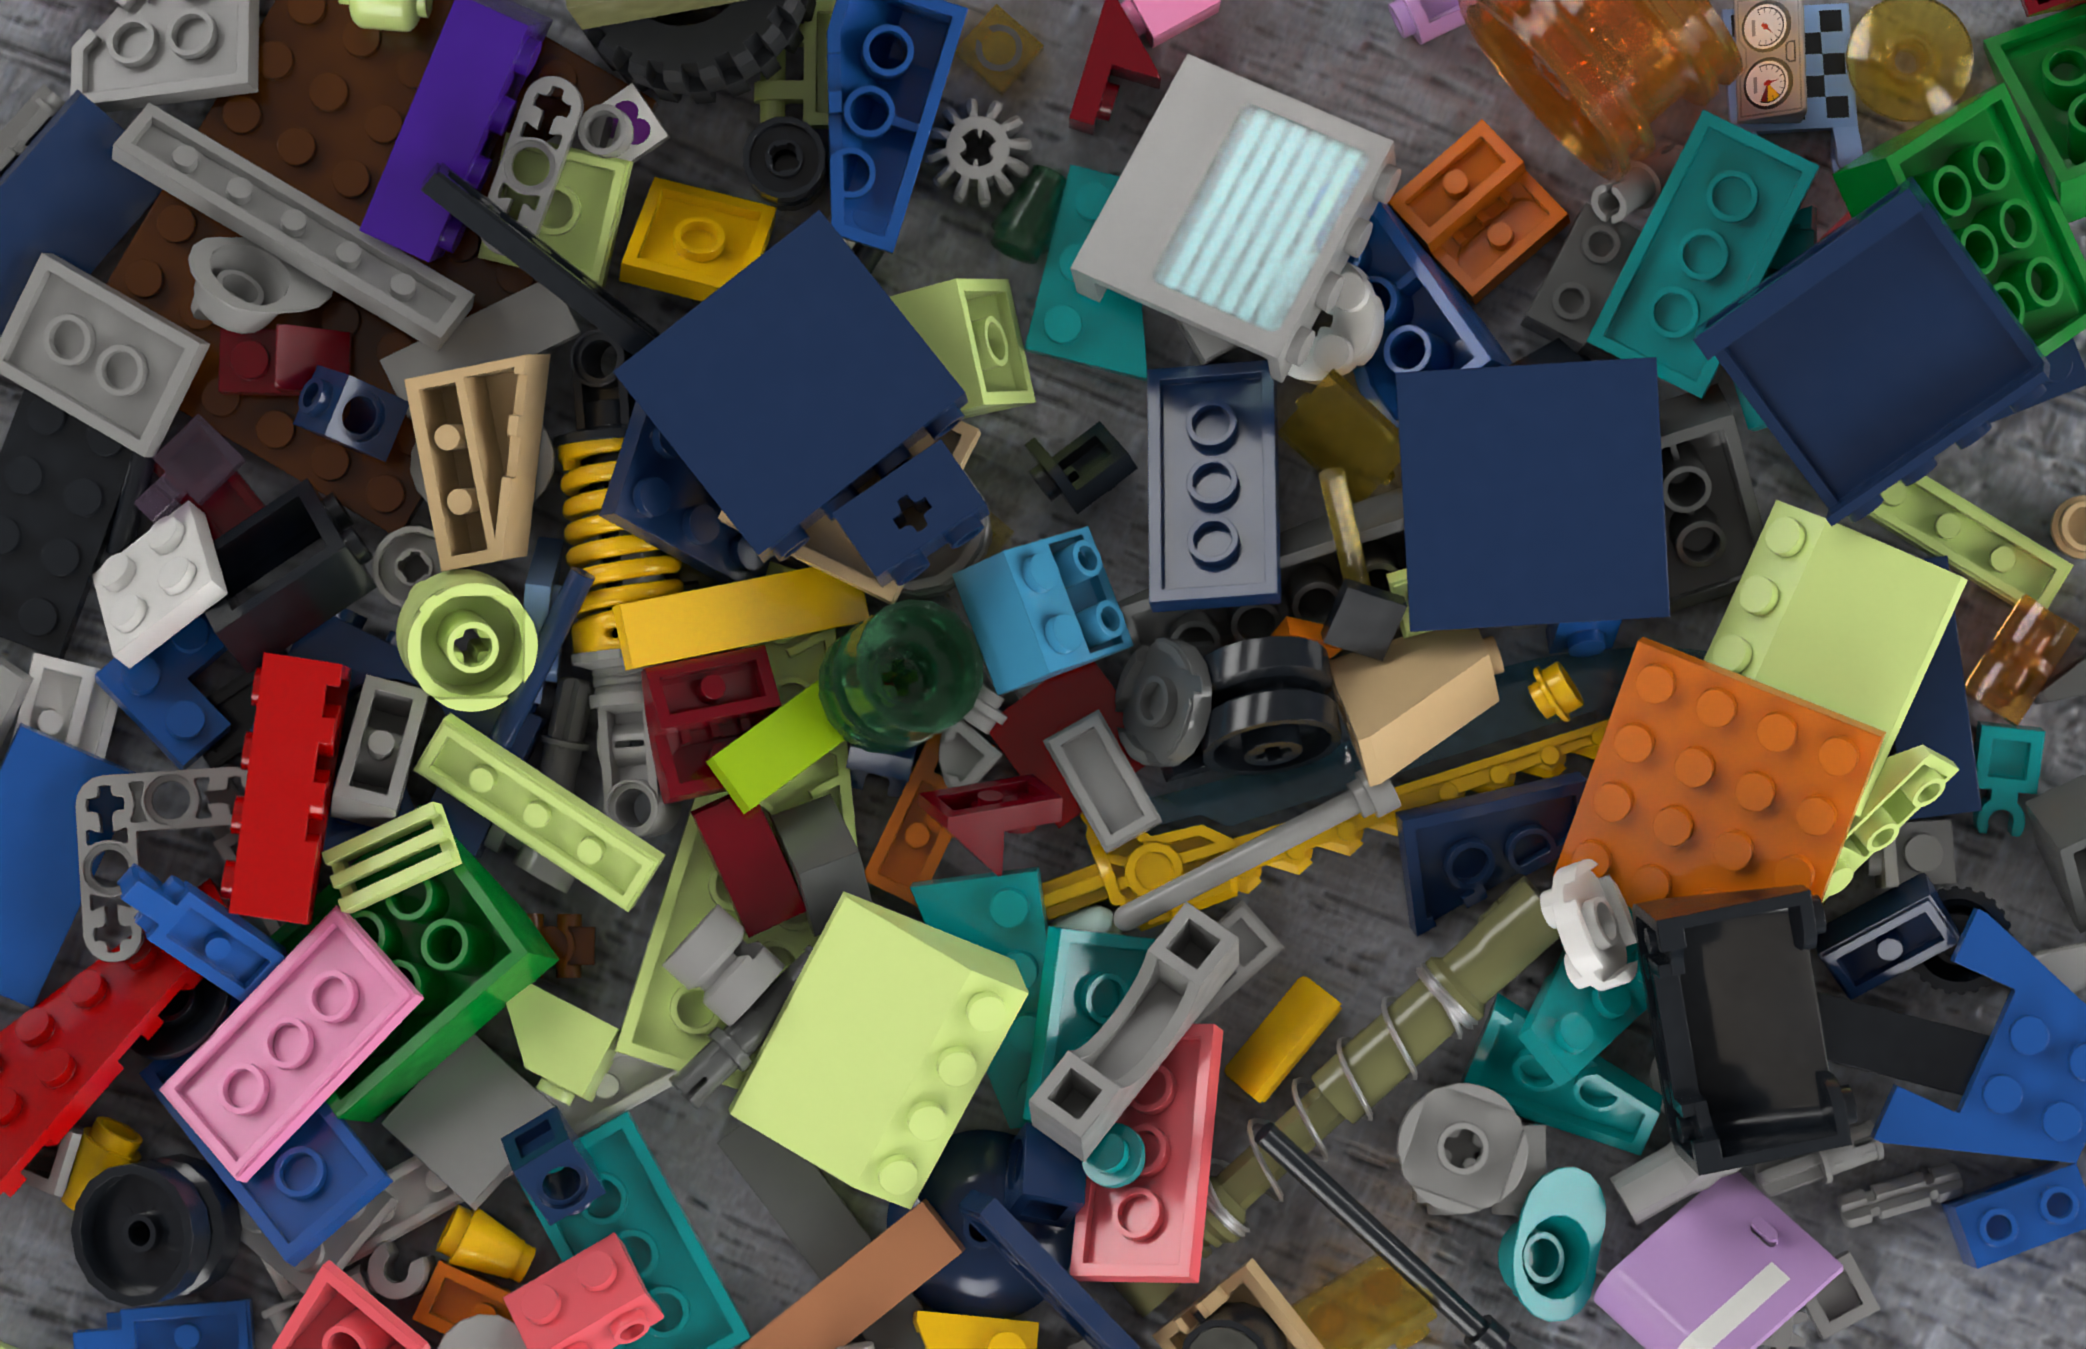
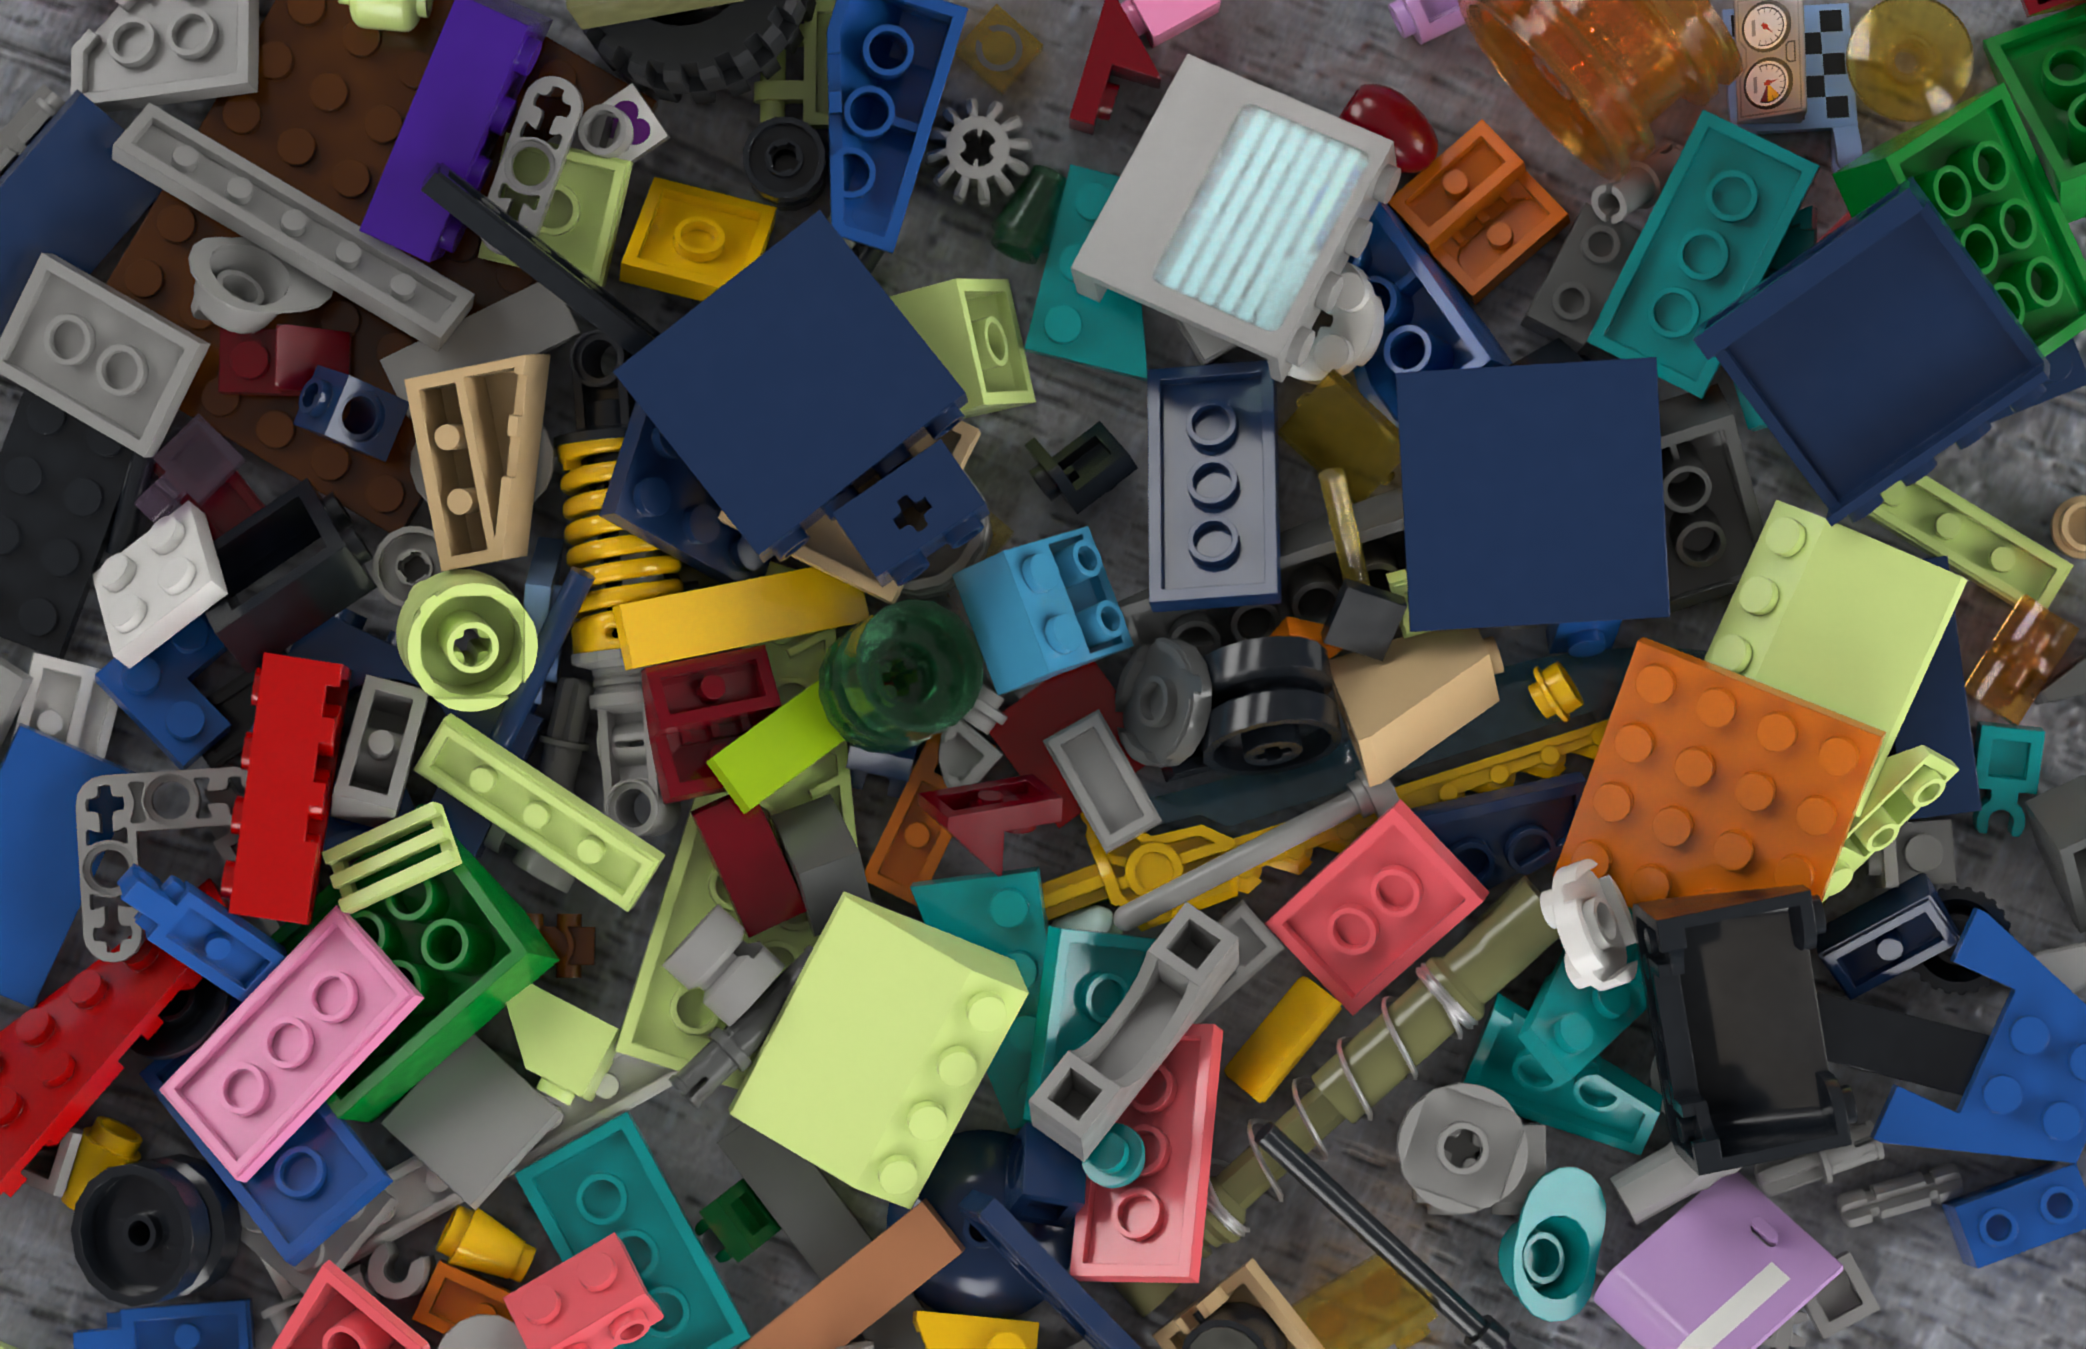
dark blue brick [501,1106,606,1226] -> none
none -> dark green tile [694,1178,782,1263]
none -> coral plate [1264,799,1490,1016]
none -> dark red animal [1339,84,1439,173]

